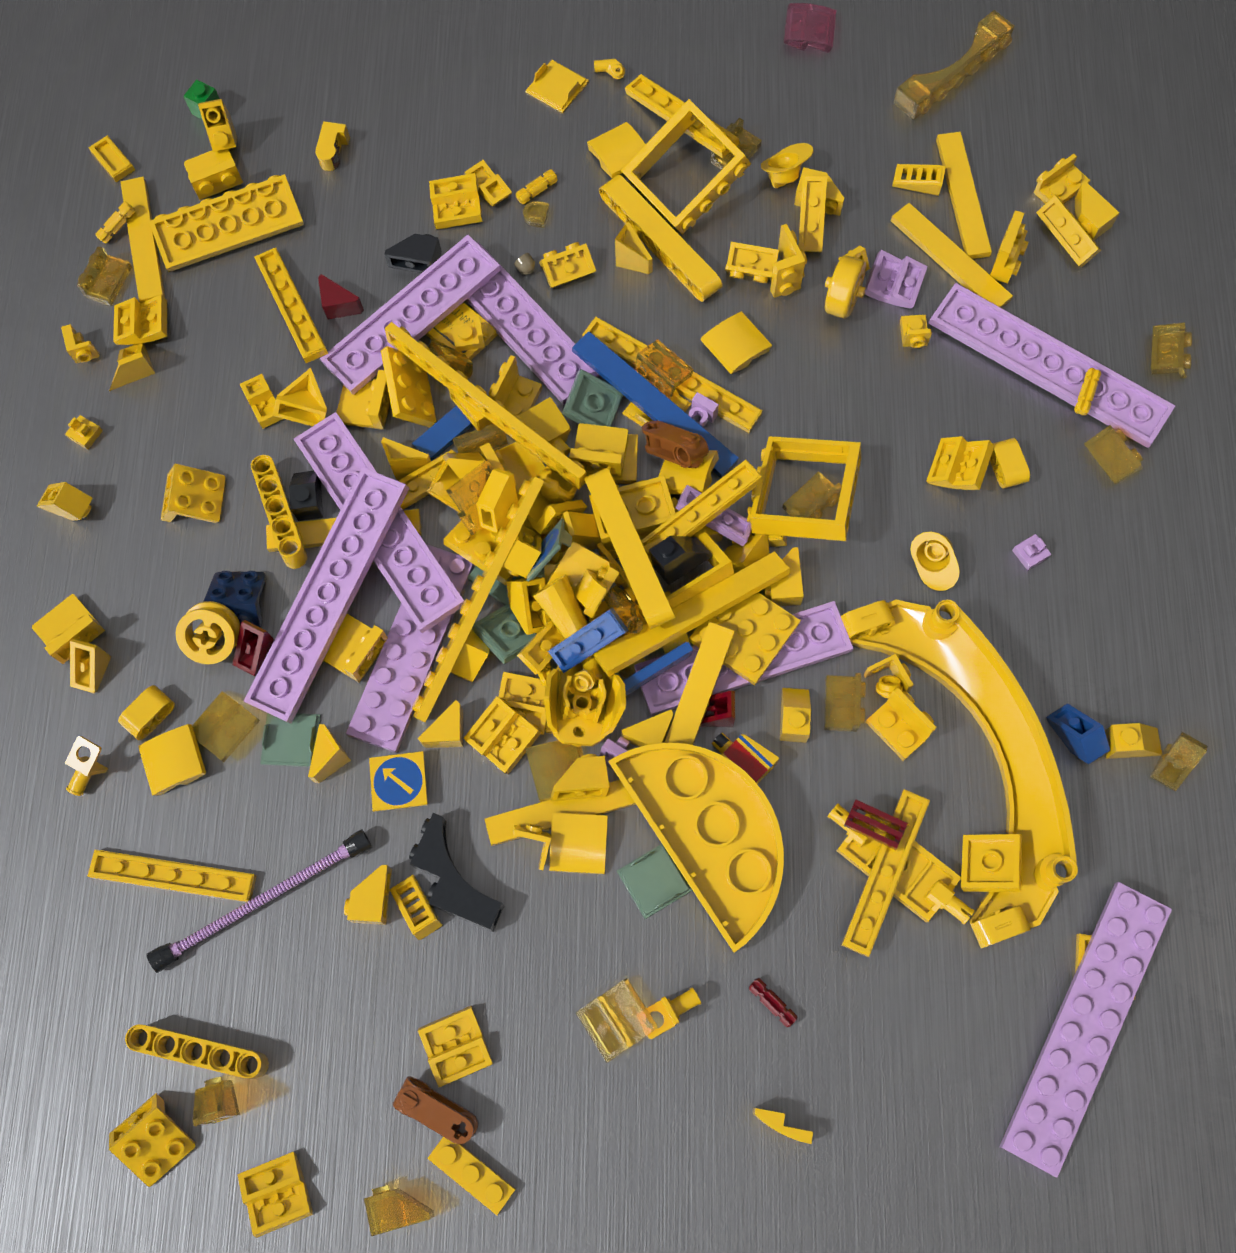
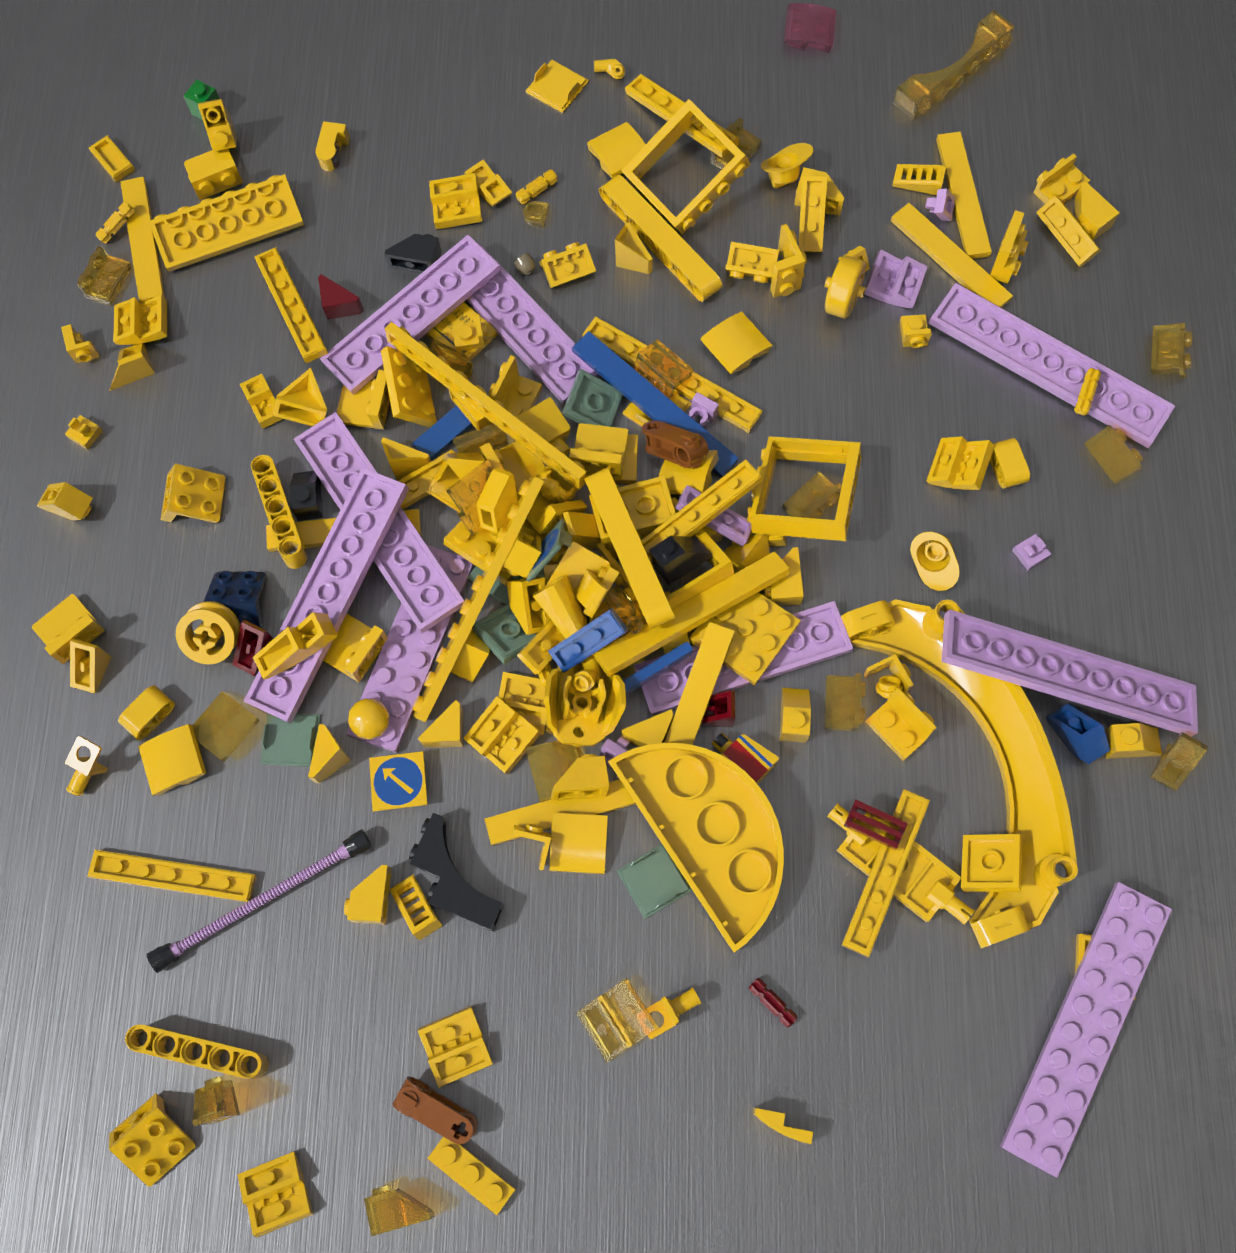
none -> yellow slope [253,612,338,679]
none -> yellow hair [348,698,390,740]
none -> lavender tile [925,189,955,221]
none -> lavender plate [941,610,1198,737]

